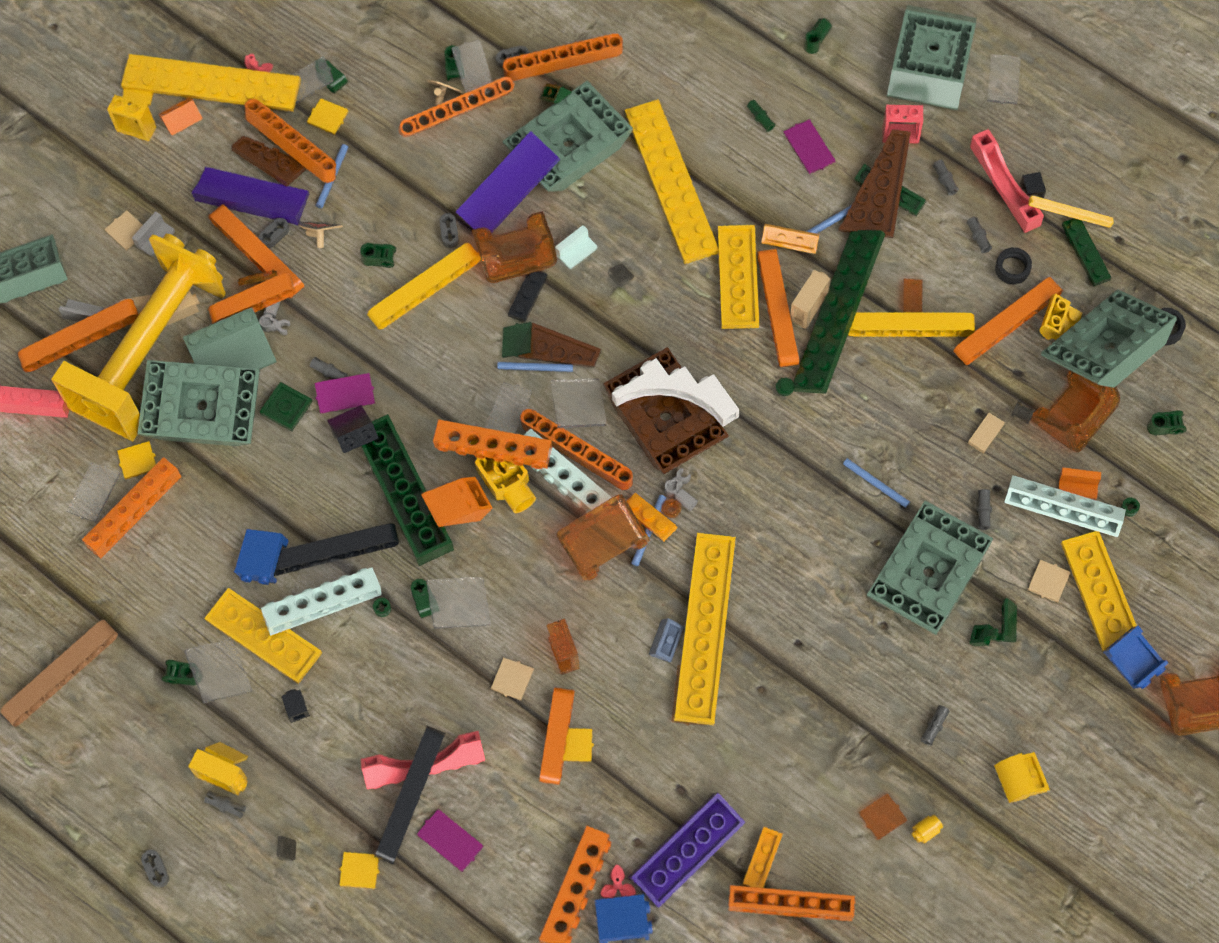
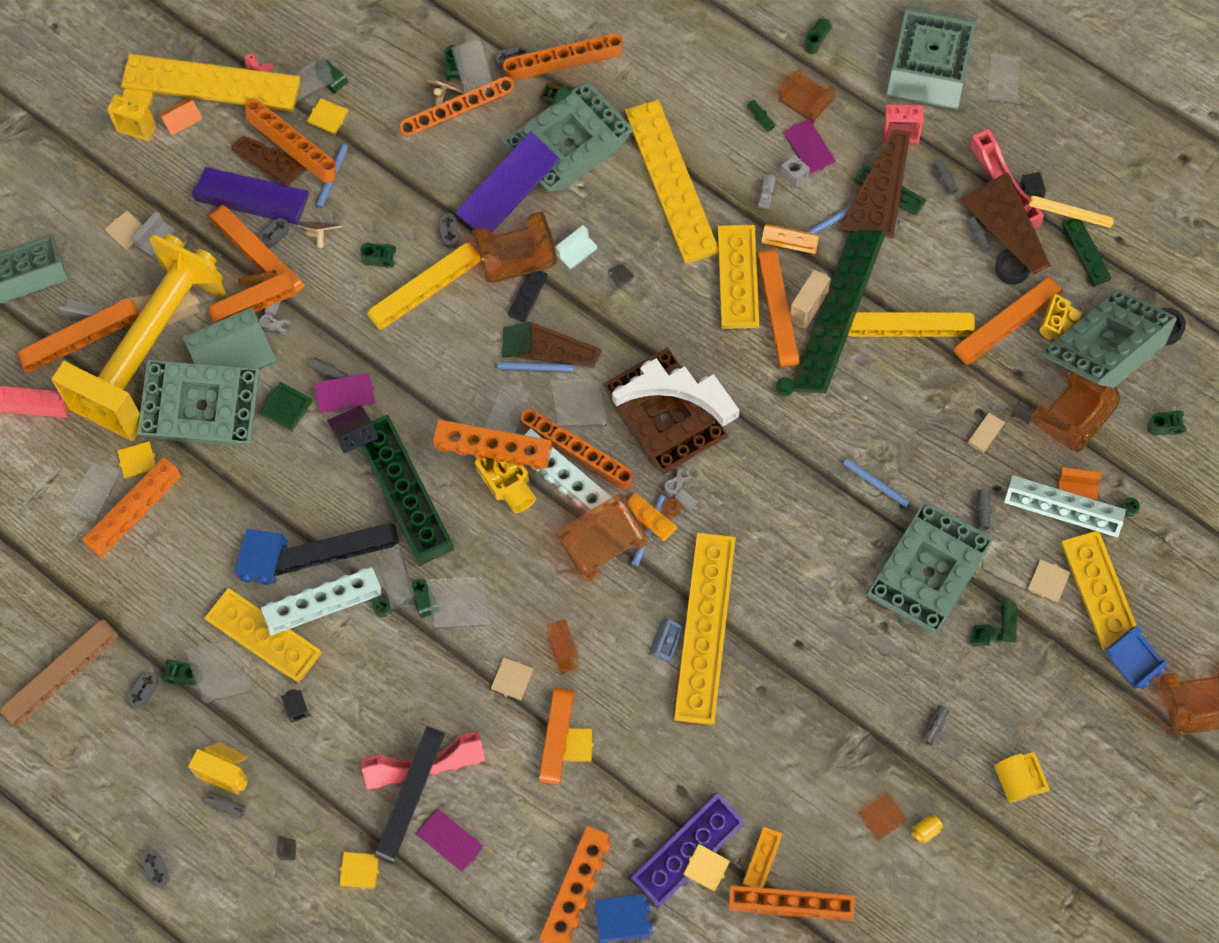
orange slope [422,477,493,527] -> none
coral plant [600,865,636,899] -> none
clear orange tile [903,279,923,313] -> none
none -> dark grey beam [128,672,158,708]
none -> clear piece [378,544,415,610]
none -> yellow piece [683,844,730,892]
none -> light grey bar [758,175,775,209]
none -> clear orange panel [778,67,836,124]
none -> light grey brick [780,155,810,188]
none -> reddish brown wing [959,172,1051,275]

